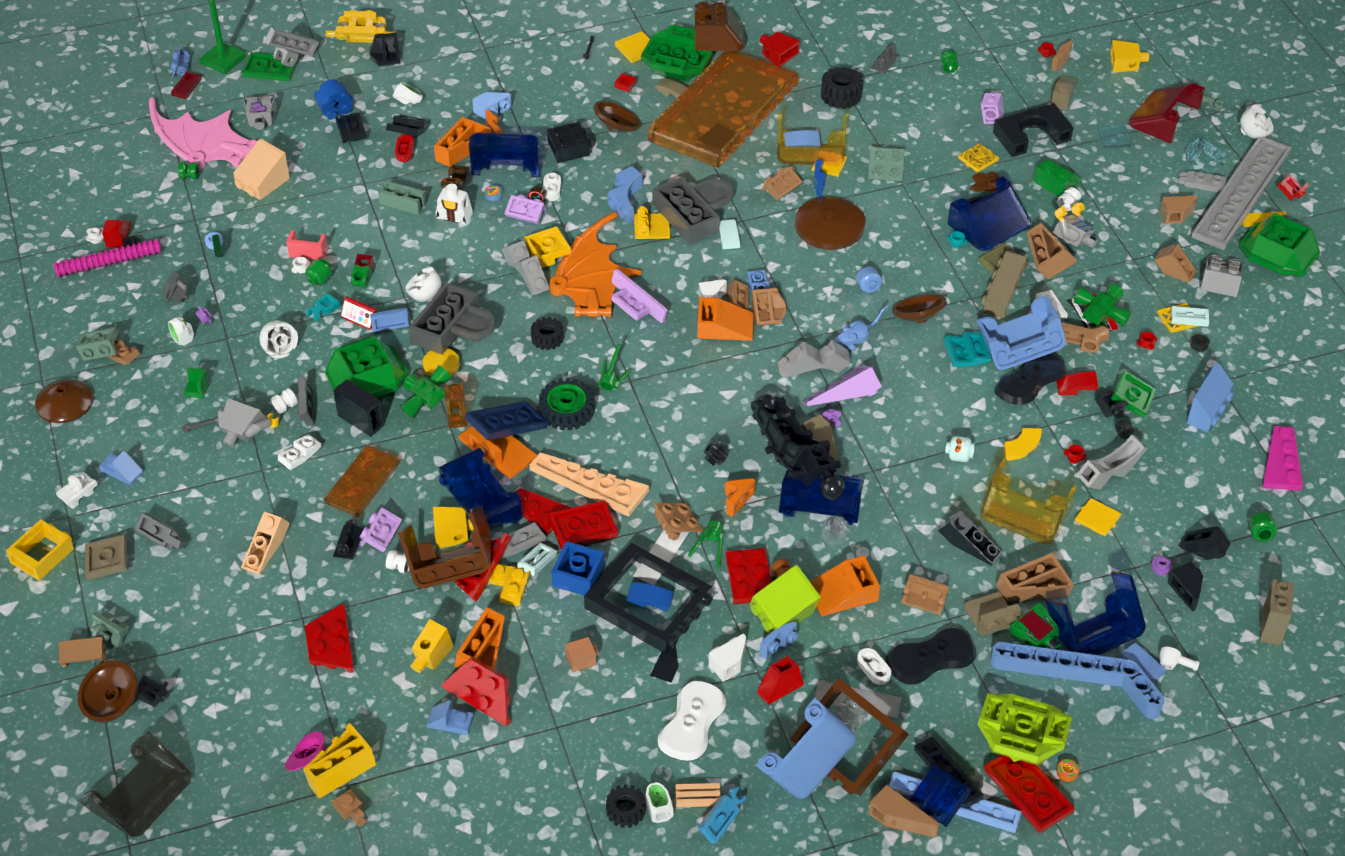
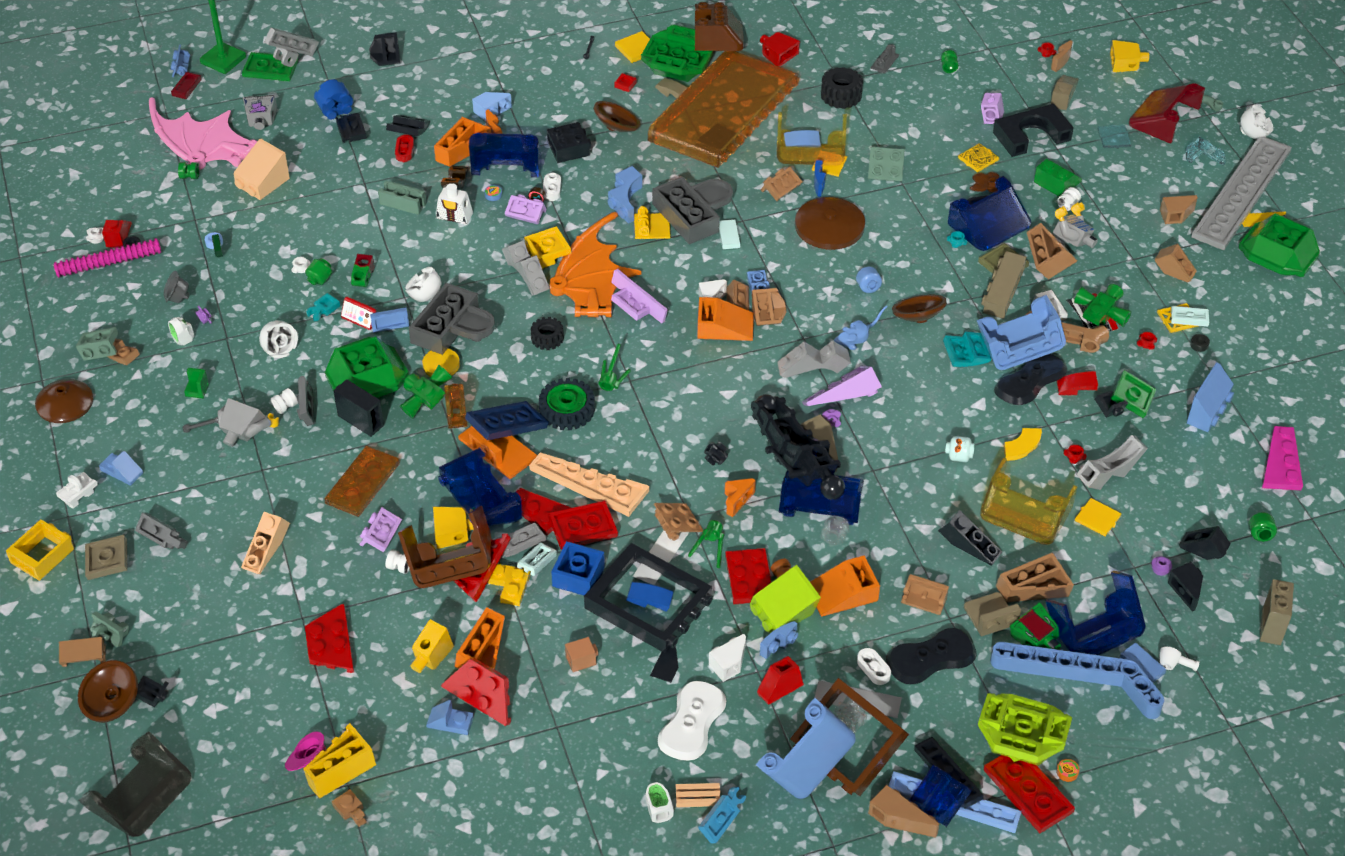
white slope [278,434,321,470] -> none
coral panel [286,230,328,260] -> none
yellow piece [326,10,397,43] -> none
black hinge [333,519,363,560] -> none
white rock [393,82,423,105] -> none
black tyre [606,785,646,828] -> none
pearl dark grey tile [1115,419,1134,439] -> none
light grey hinge [1178,171,1227,193] -> none
light grey slope [1200,255,1243,297] -> none
red bracket [1277,174,1309,201] -> none

